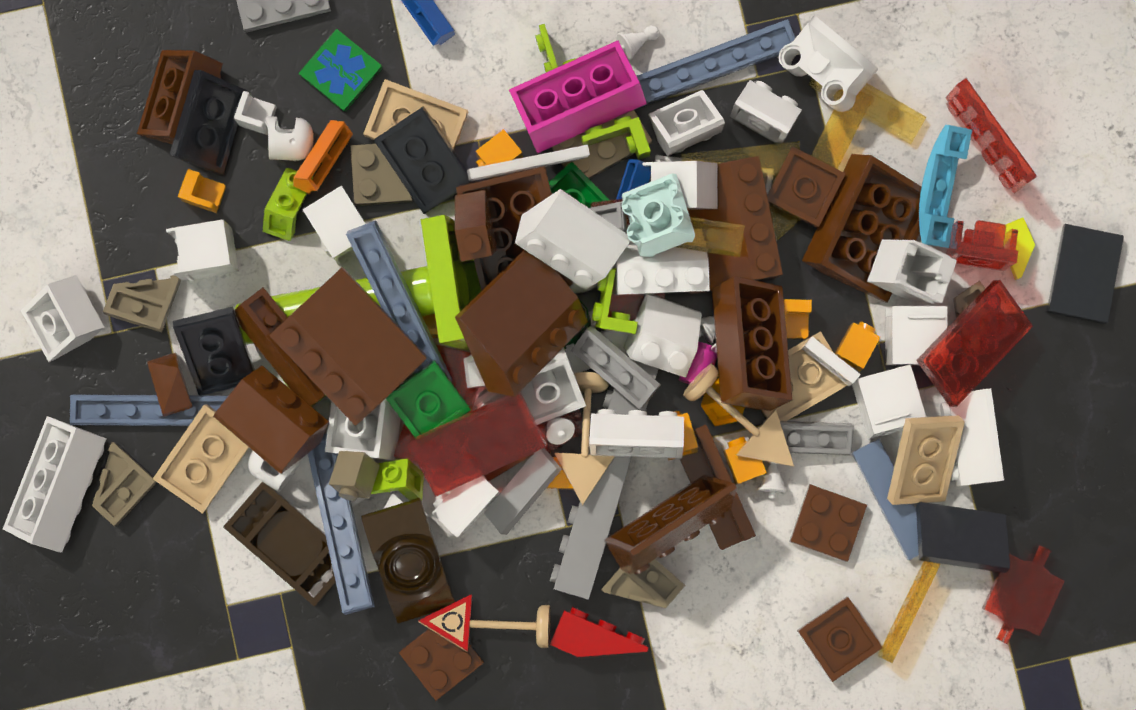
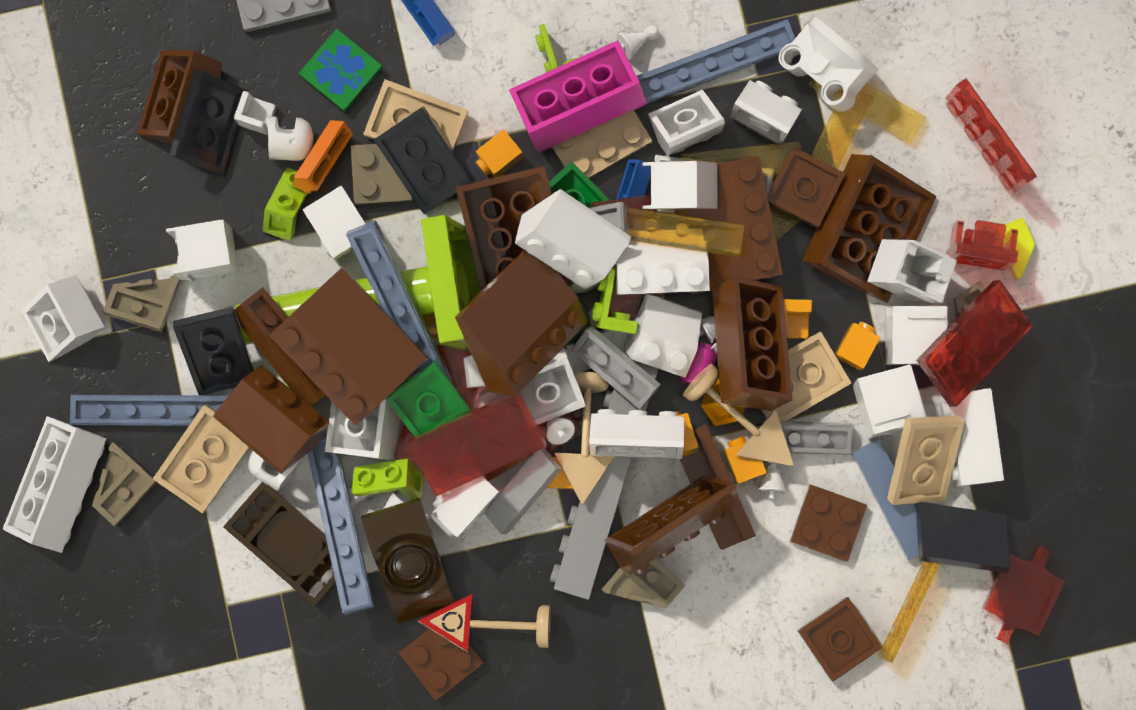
reddish brown slope [147,352,193,417] -> none
light orange panel [178,169,226,213] -> none
dark tan brick [329,451,380,501] -> none
reddish brown slope [455,190,497,262] -> none
white tile [467,145,590,182] -> none
red slope [550,607,649,657] -> none
lime bracket [581,116,651,160] -> none
light aqua slope [622,173,695,257] -> none
white tile [802,337,861,386] -> none
medium azure slope [919,125,972,248] -> none
black tile [1047,224,1124,324] -> none

